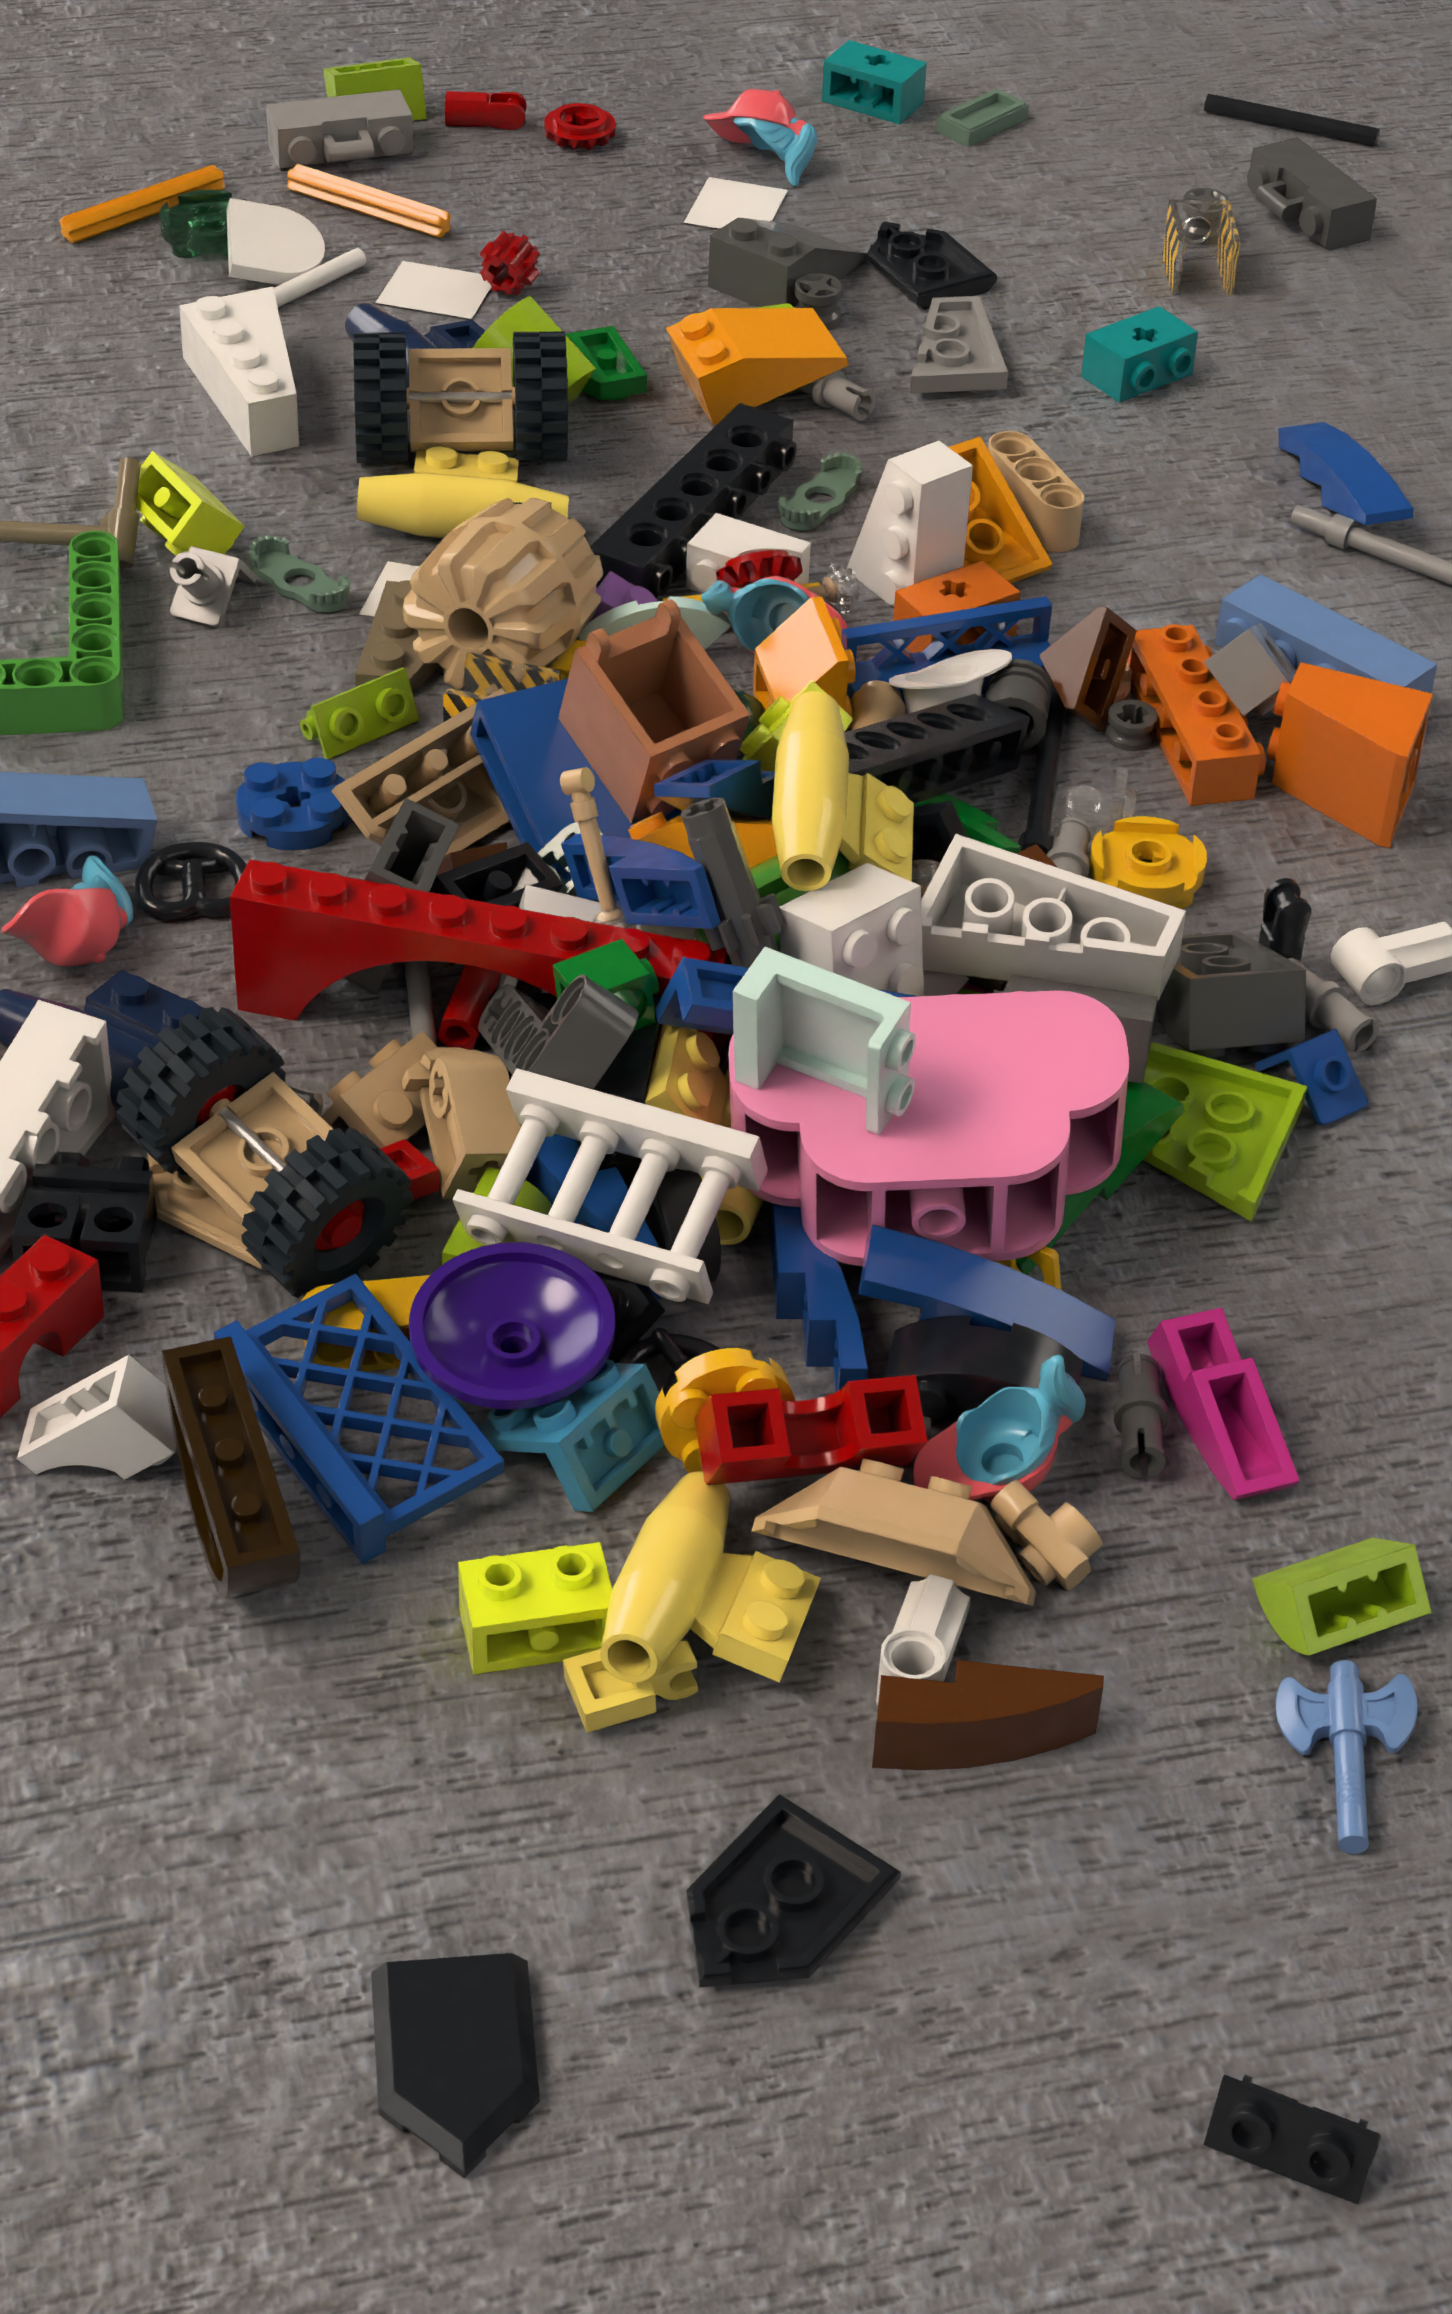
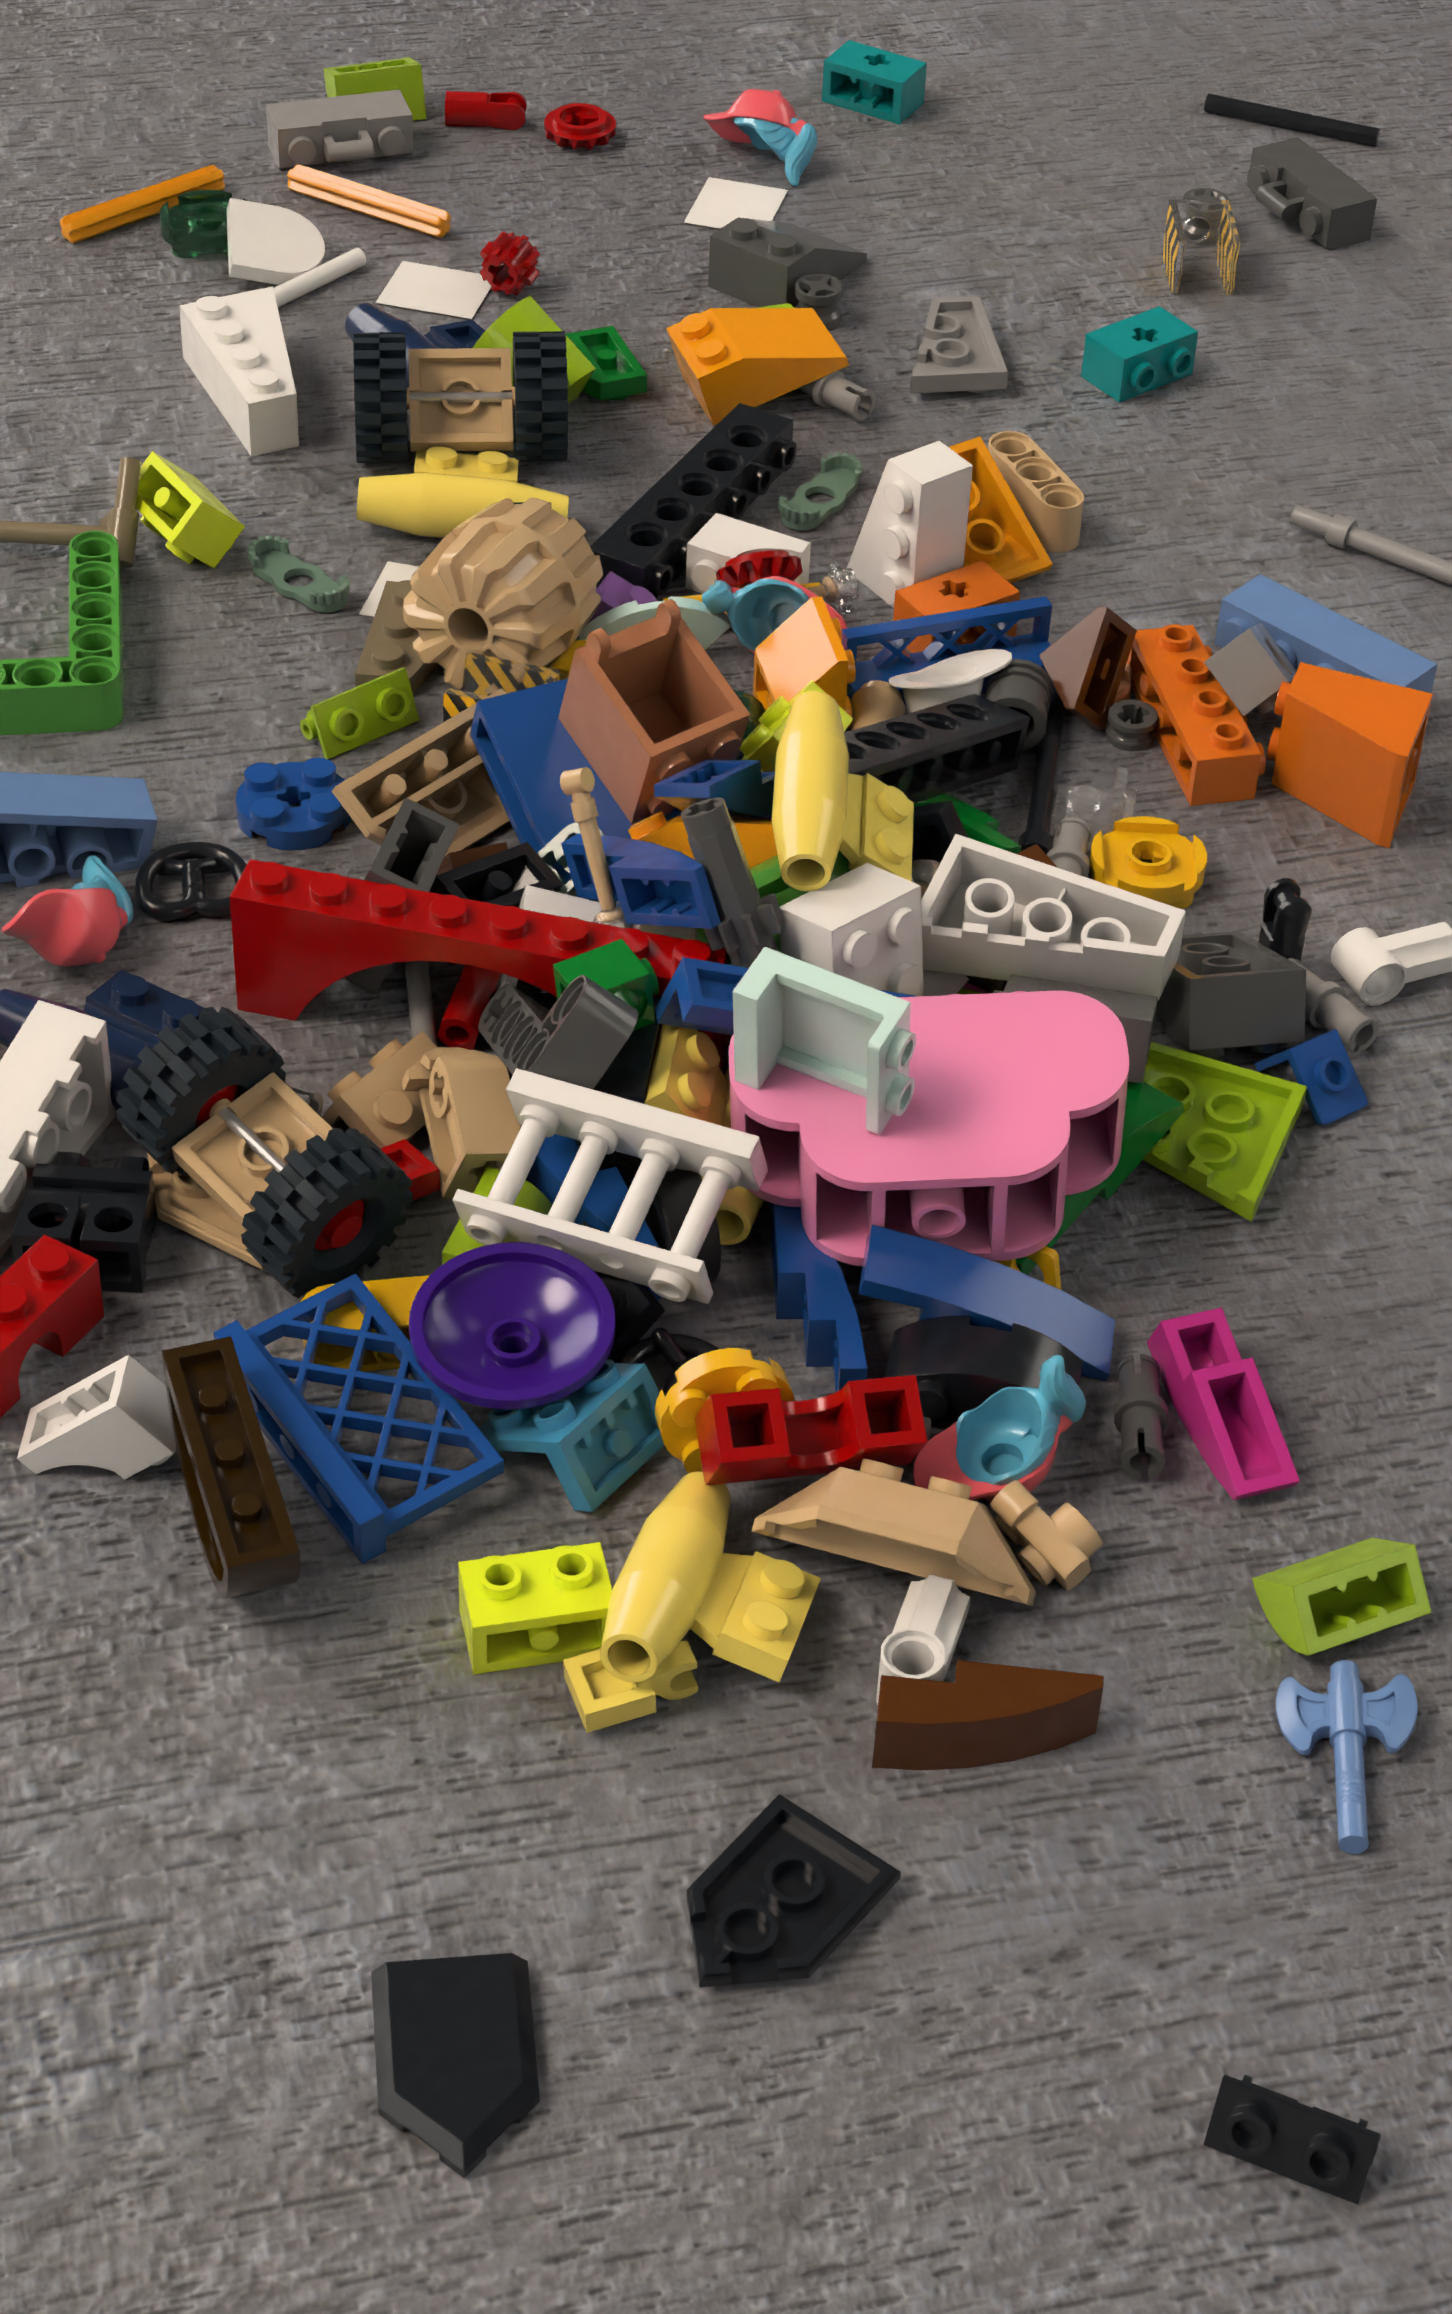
light grey bracket [170,546,258,628] -> none
black tile [867,221,997,309] -> none
sand green tile [936,88,1029,147] -> none
blue slope [1278,422,1413,525] -> none

